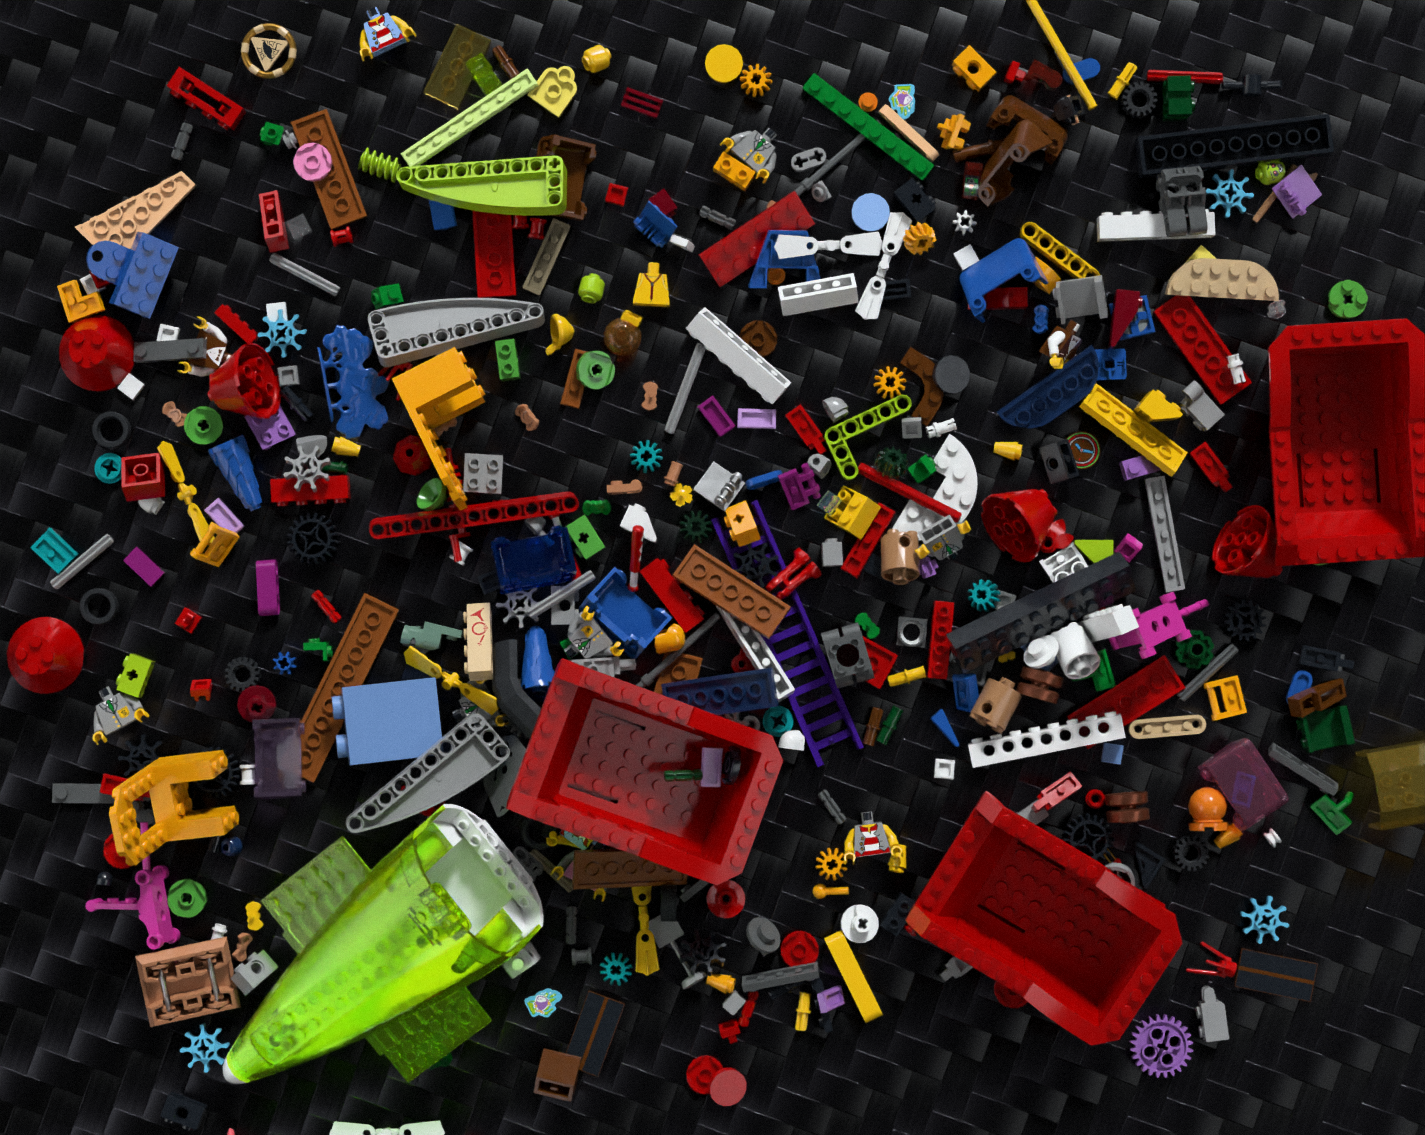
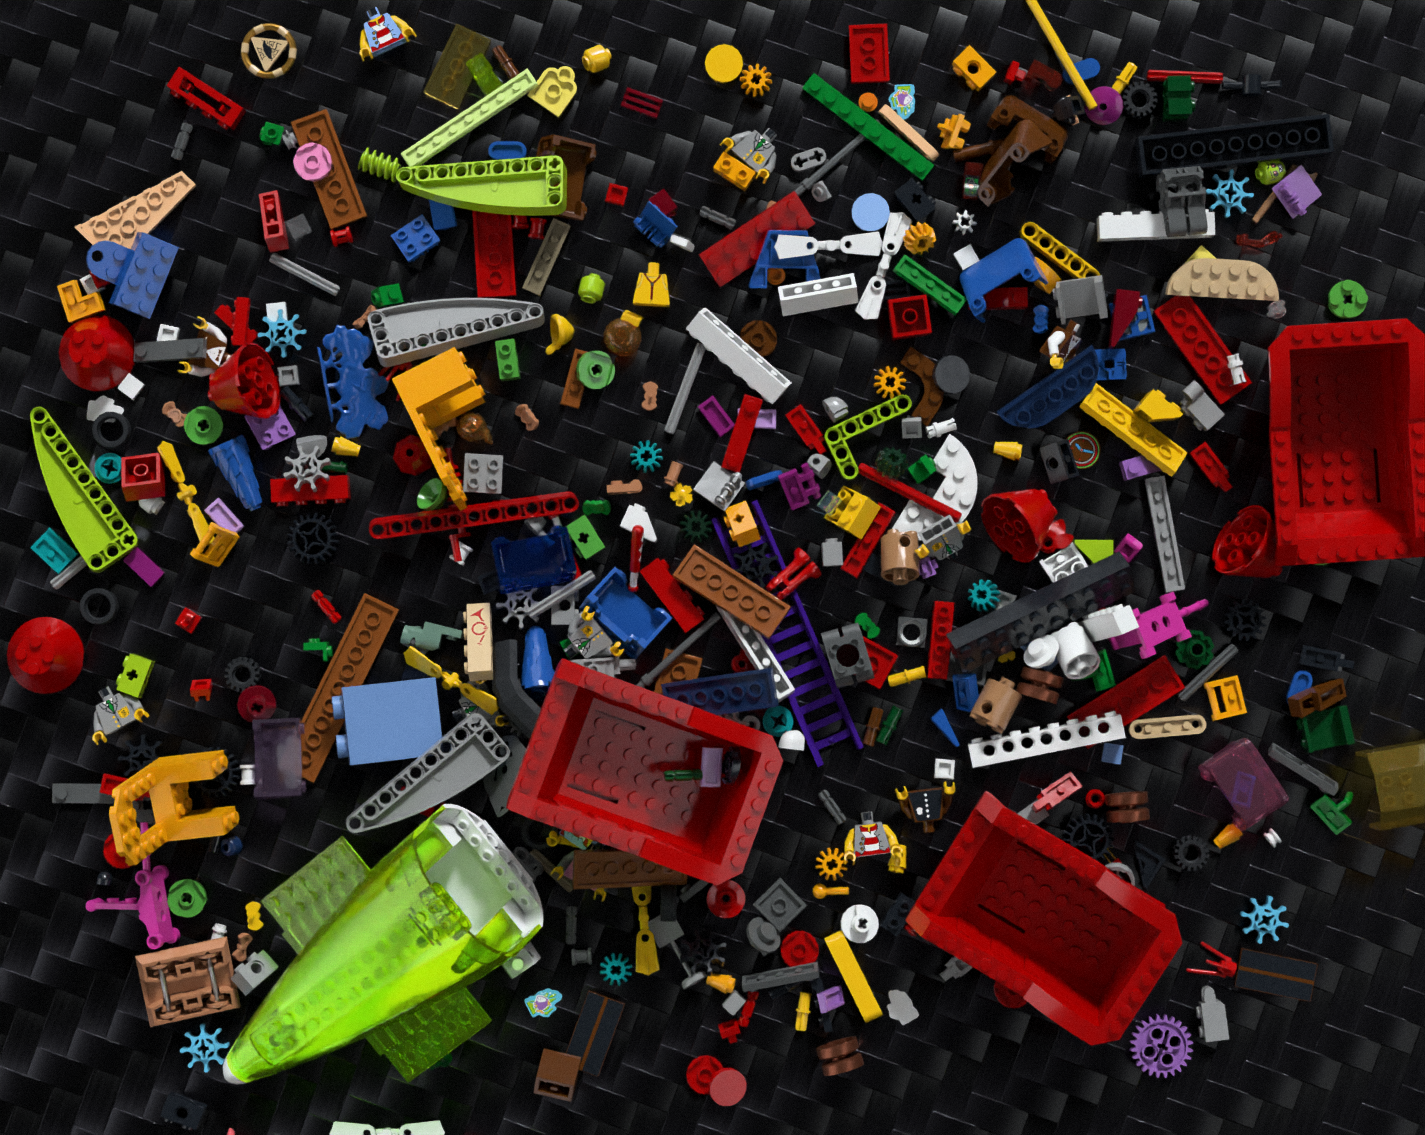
magenta beam [256,560,280,616] -> none
blue gear [273,652,297,675] -> none
light orange hair [654,624,685,654] -> none
orange tile [1188,787,1228,831] -> none
none -> lime beam [30,407,138,573]
none -> white sticker [87,395,124,422]
none -> red piece [231,297,251,346]
none -> nougat piece [353,305,377,330]
none -> blue hinge [391,214,441,262]
none -> clear orange hat [456,412,493,445]
none -> blue tile [488,141,527,160]
none -> red plate [721,394,763,473]
none -> dark grey plate [753,878,807,933]
none -> copper wheel [816,1036,864,1076]
none -> red plate [849,24,890,84]
none -> red brick [887,294,932,340]
none -> white sticker [887,990,919,1025]
none -> green fence [893,255,967,316]
none -> torso [895,781,955,833]
none -> magenta dish [1085,86,1123,125]
none -> clear red piece [1236,231,1283,248]

